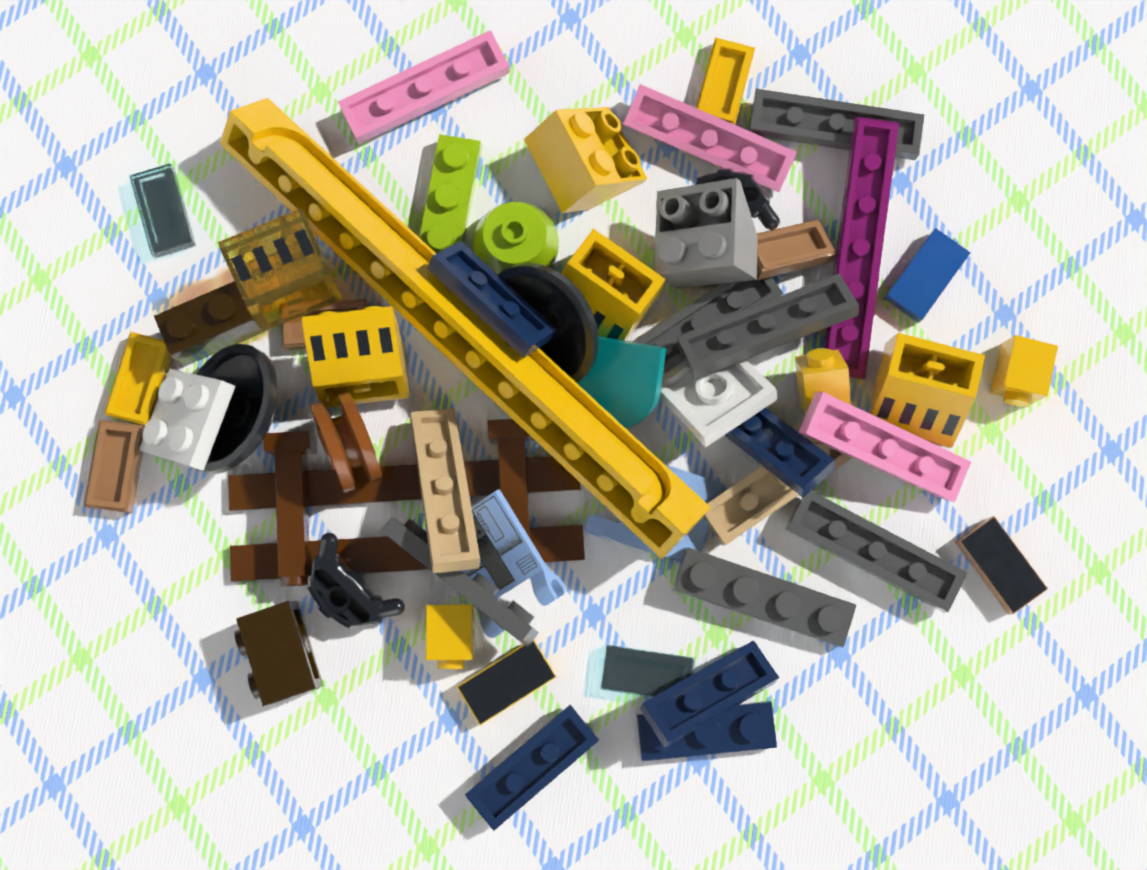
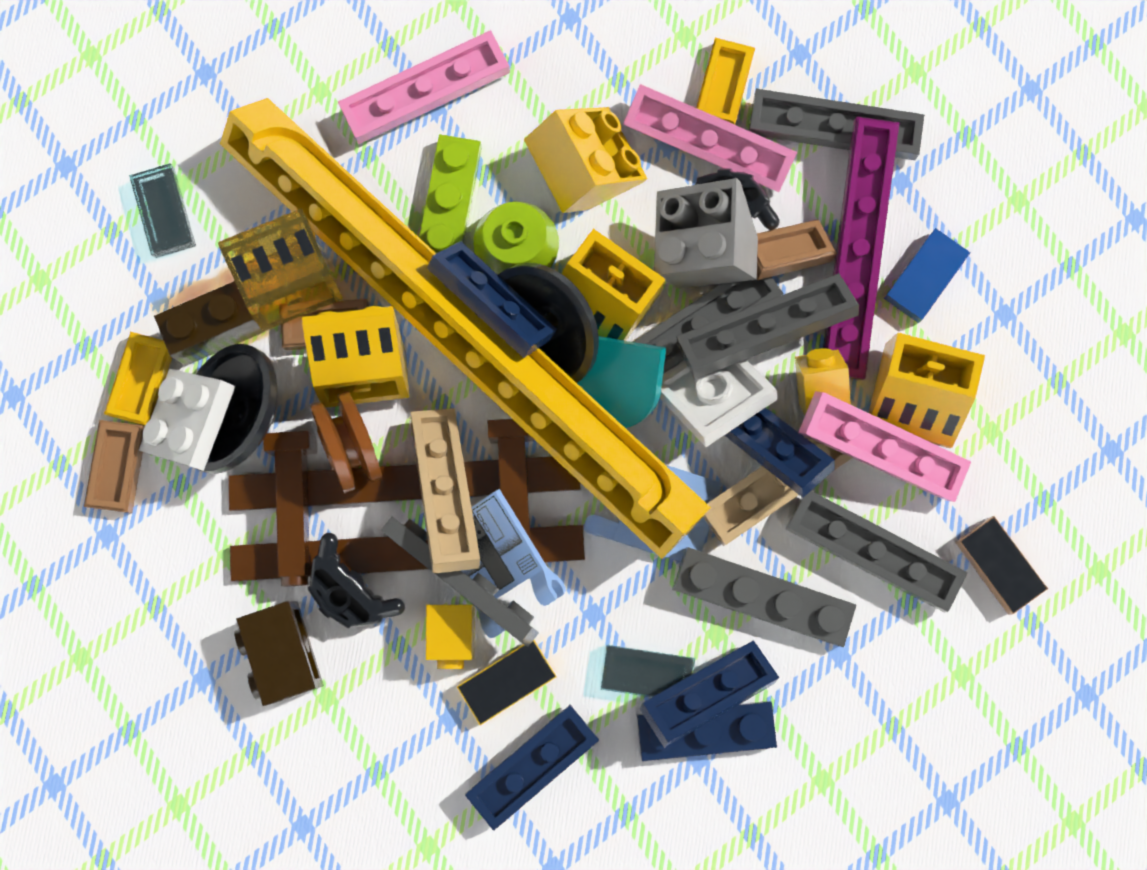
yellow brick [990,335,1058,407] -> none

